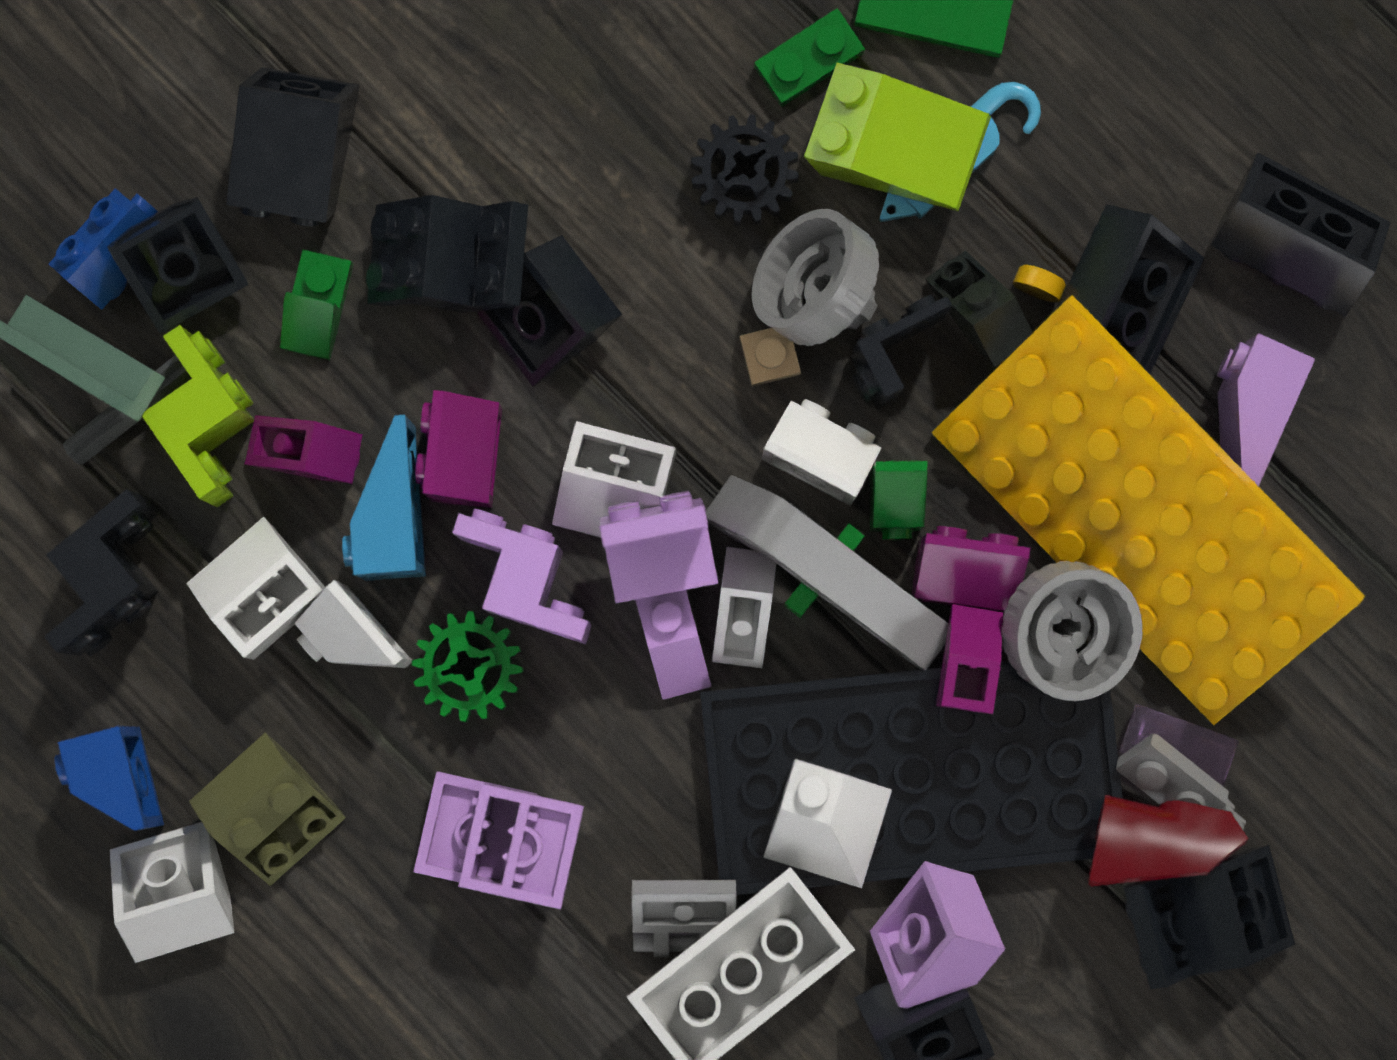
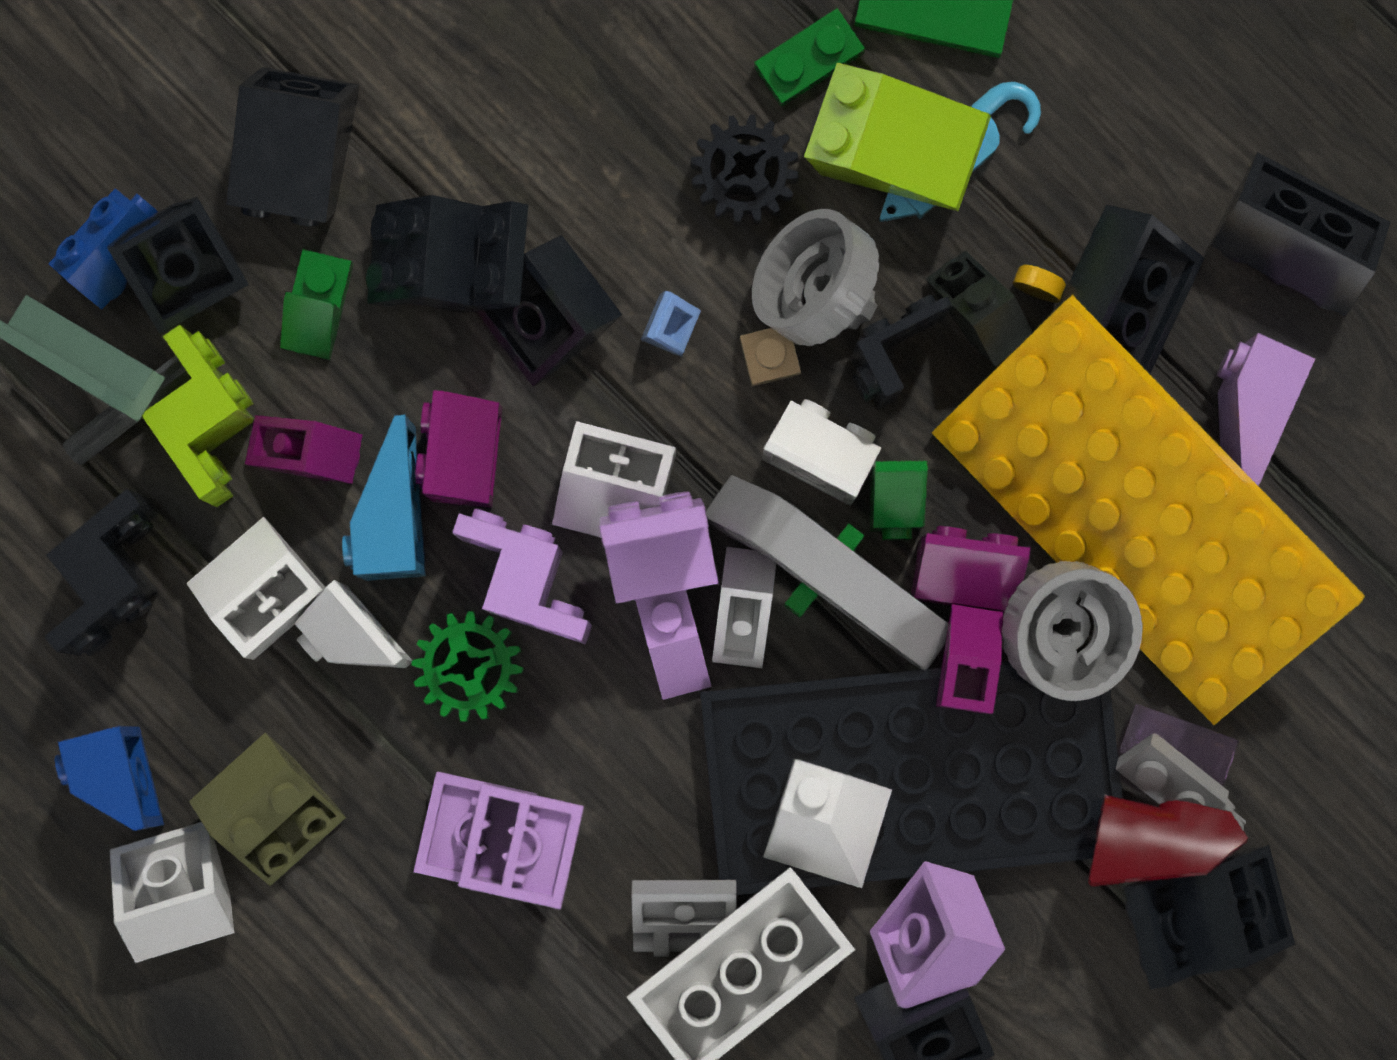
none -> light blue slope [641,291,701,356]

